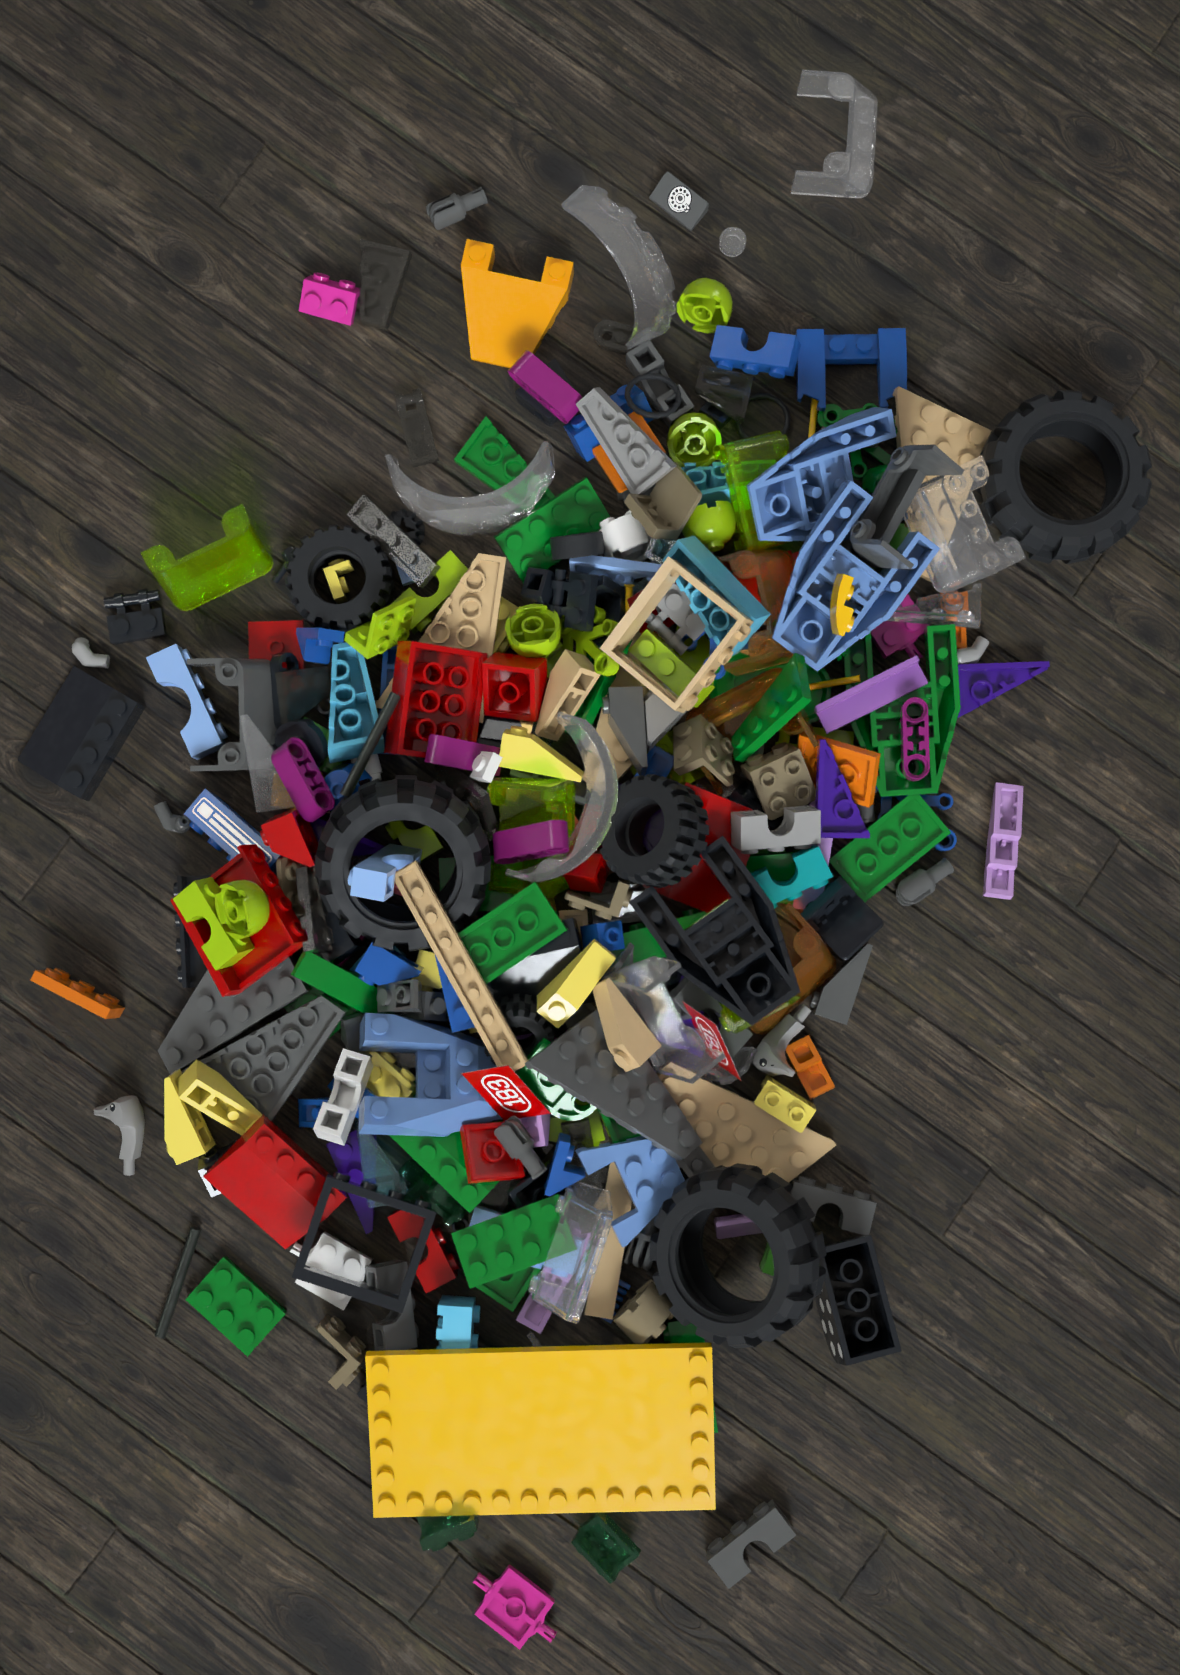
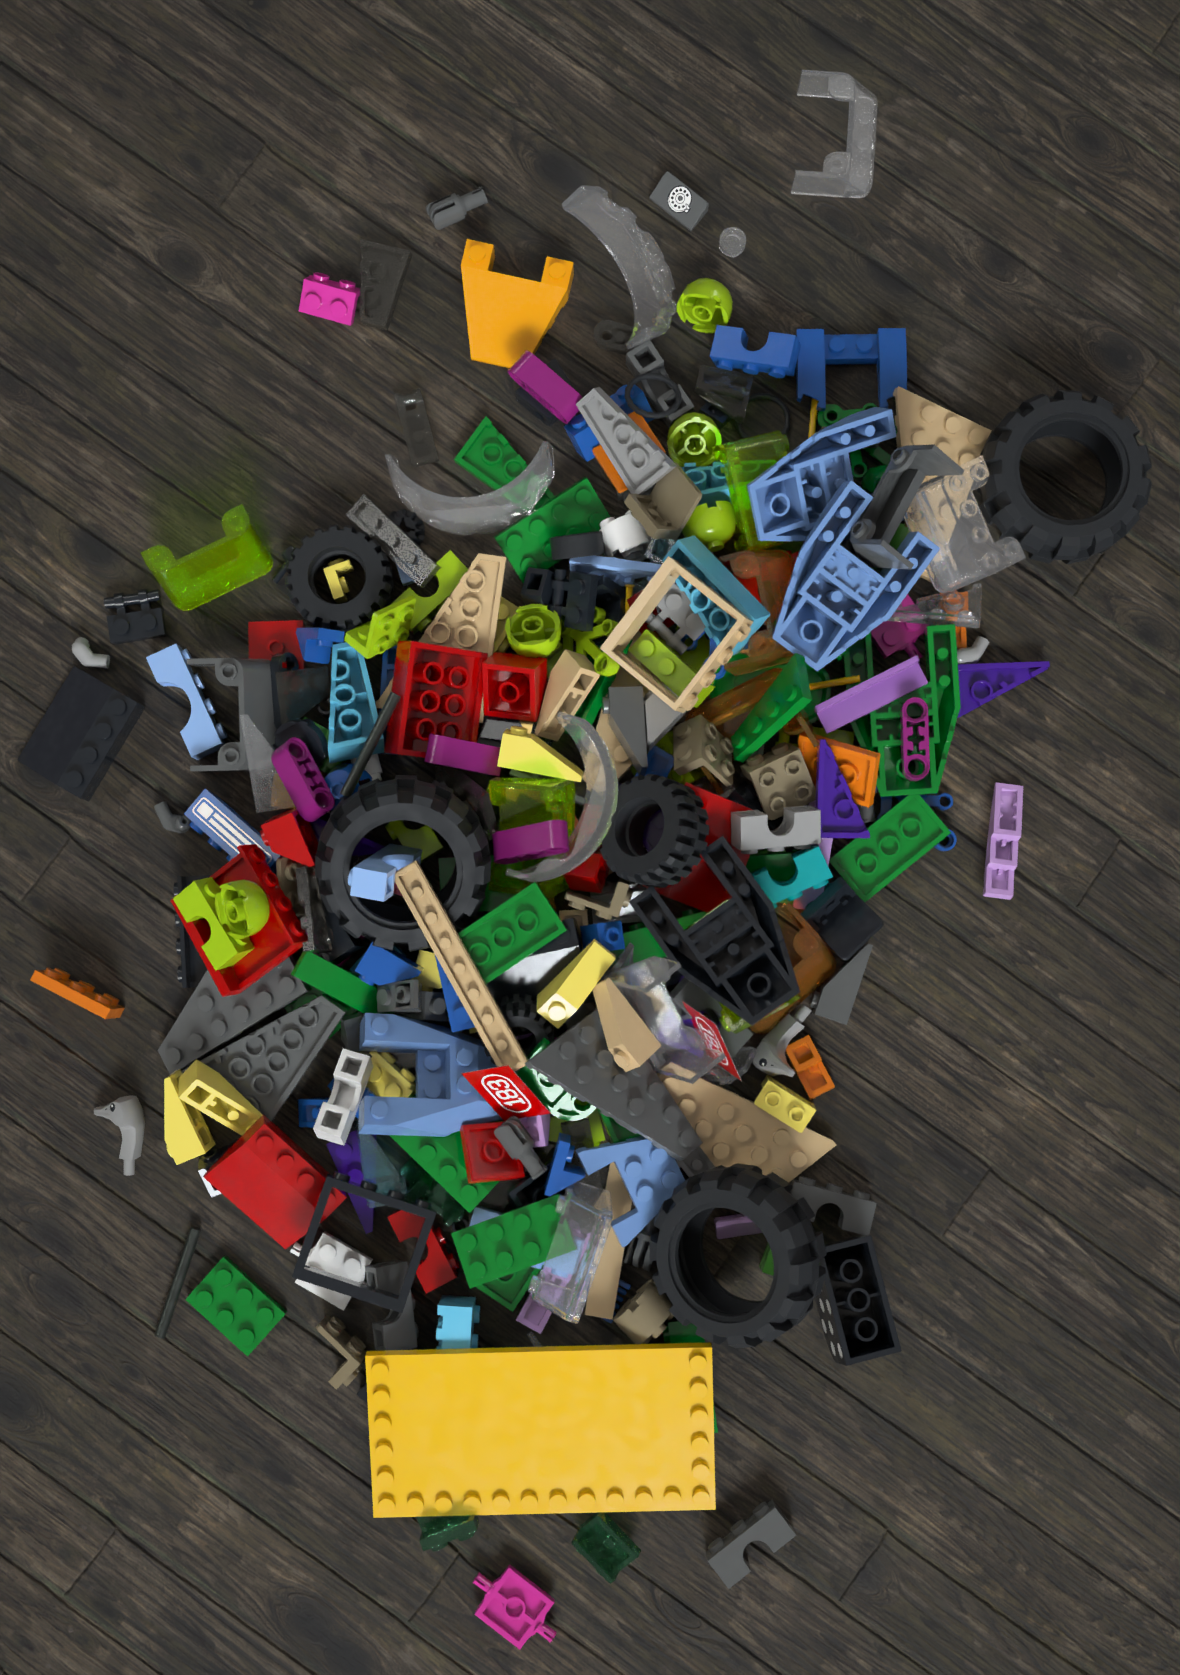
white plate [470,751,503,783] -> none
yellow slope [830,574,855,636] -> none
dark grey arm [896,858,954,906] -> none

